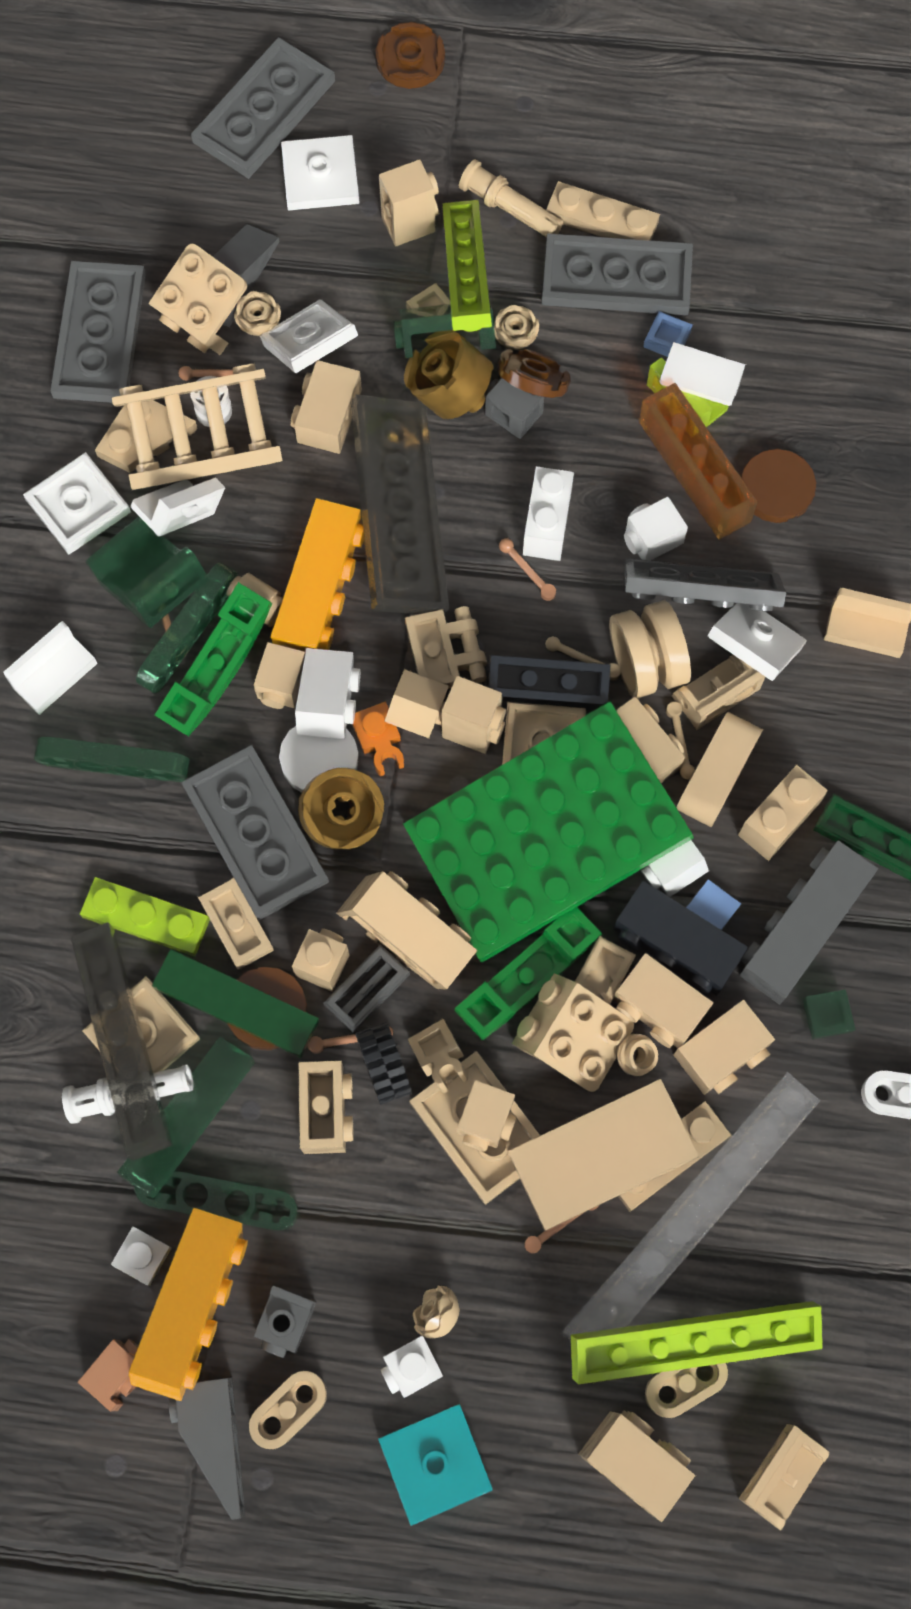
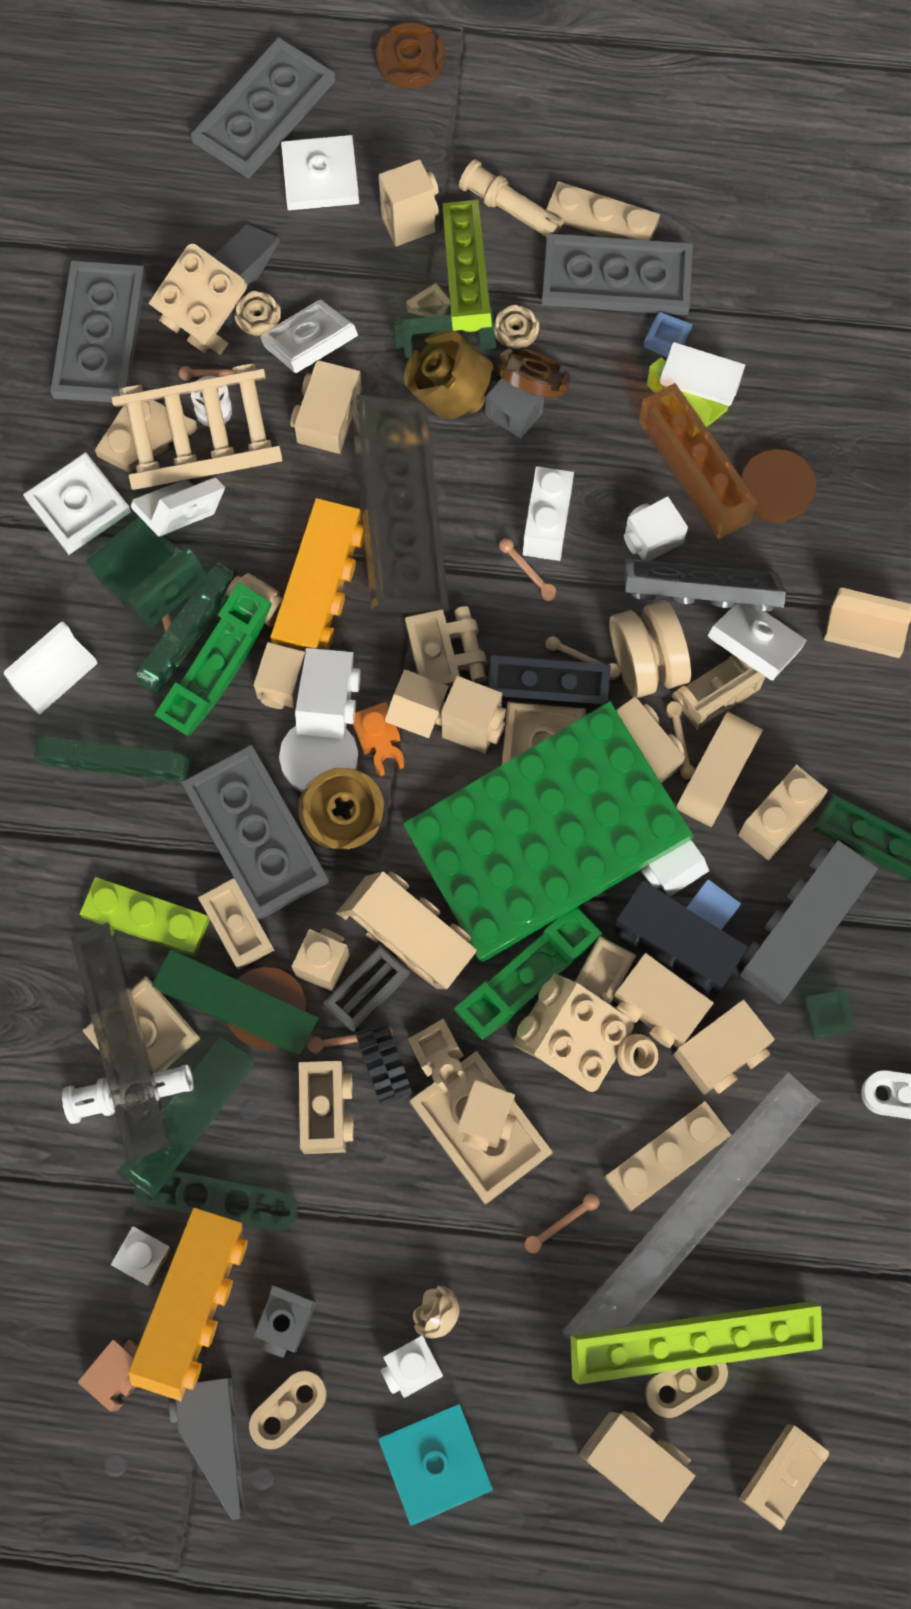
tan tile [508,1079,699,1231] -> none

